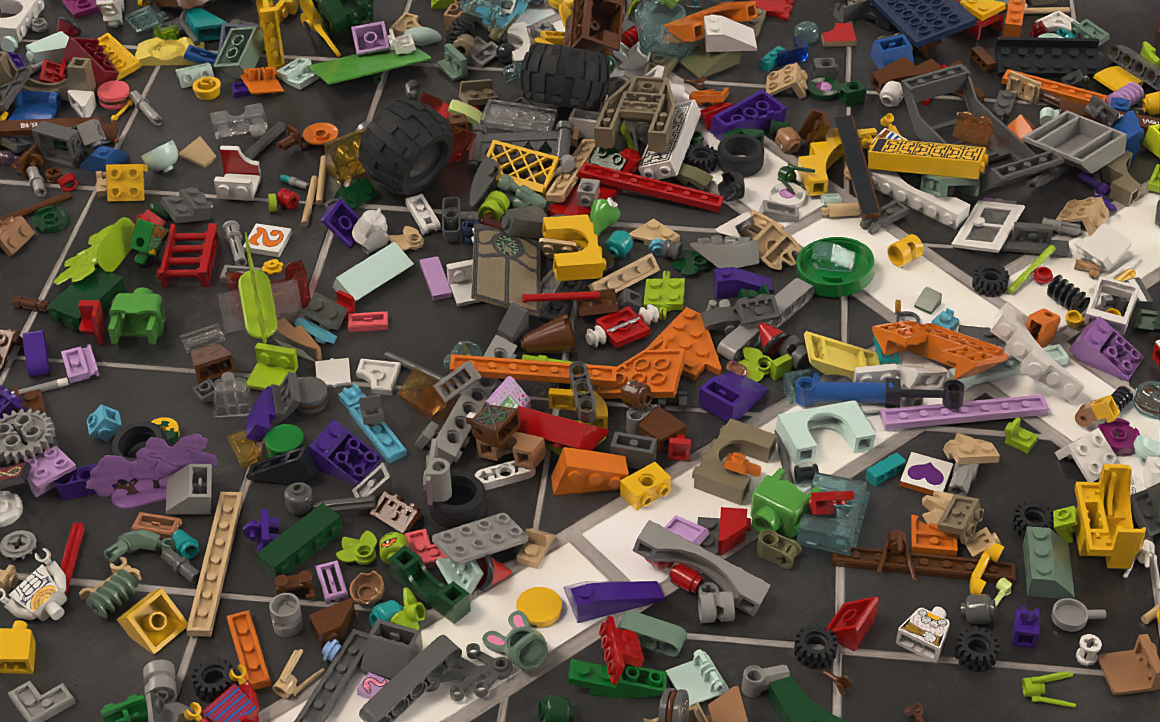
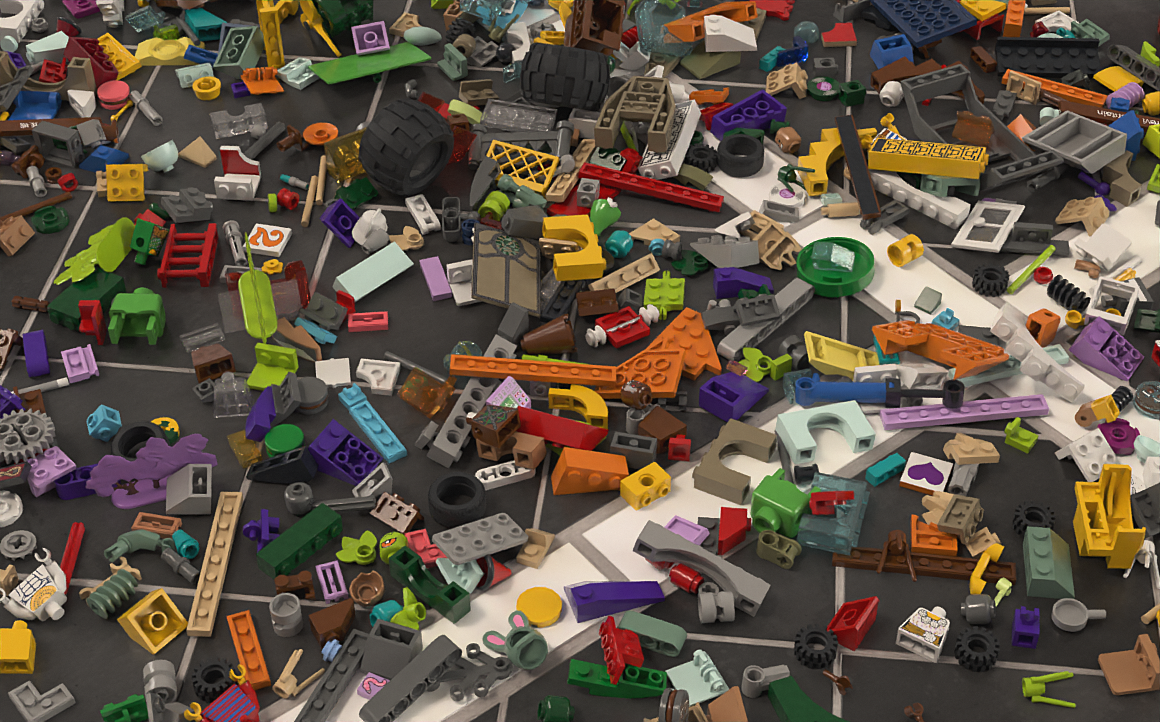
dark grey bracket [359,395,385,426] -> none
white bracket [387,29,416,55] -> none
light grey piece [423,439,452,505] -> none
light grey slope [434,361,482,403] -> none
red bar [522,291,600,302] -> none
dark grey beam [569,361,596,423] -> none
reddish brown hand [684,77,708,90] -> none
black hair [718,171,745,202] -> none
orange hinge [723,452,762,477] -> none
red hat [758,323,791,356] -> none
reddish brown bracket [798,109,831,152] -> none
light grey axle [1042,217,1081,236] -> none
lime bracket [1053,506,1077,543] -> none
white bush [1076,634,1102,666] -> none
dark grey hips [1084,95,1120,127] -> none

